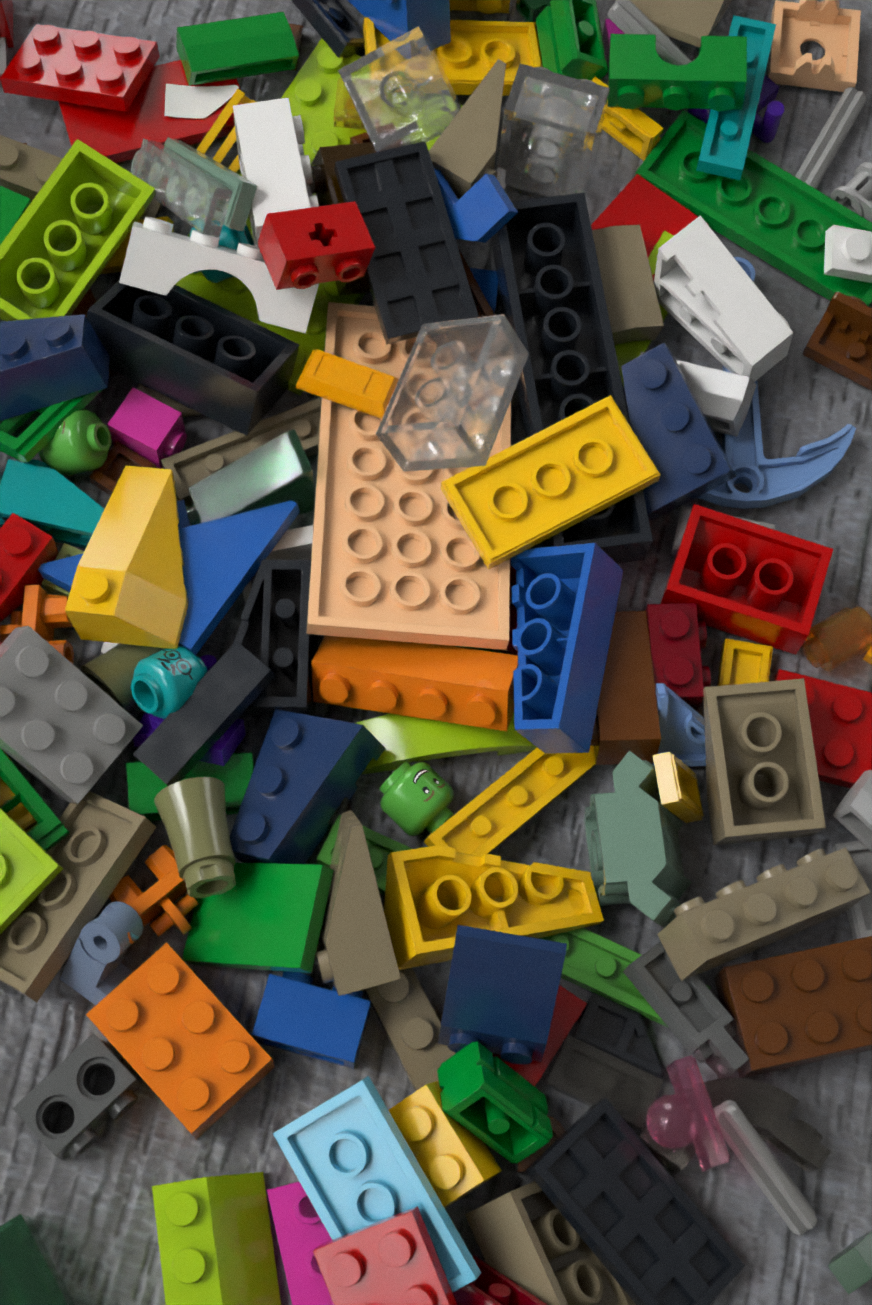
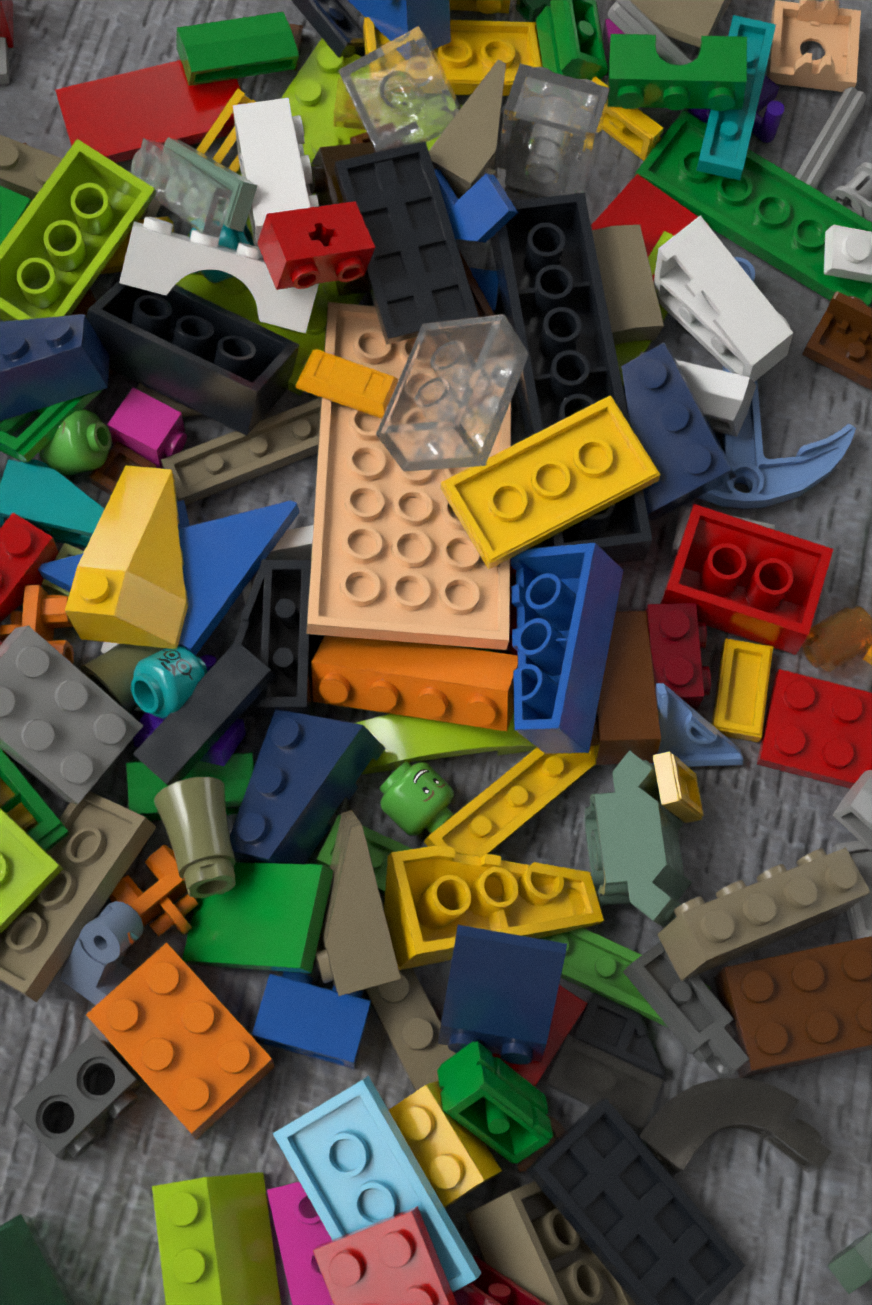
red plate [0,24,160,112] -> none
white sticker [164,84,239,119] -> none
clear green slope [186,429,315,526] -> none
clear pink tile [646,1055,730,1172] -> none
dark tan slope [703,678,826,845] -> none
light grey axle [710,1100,817,1235] -> none

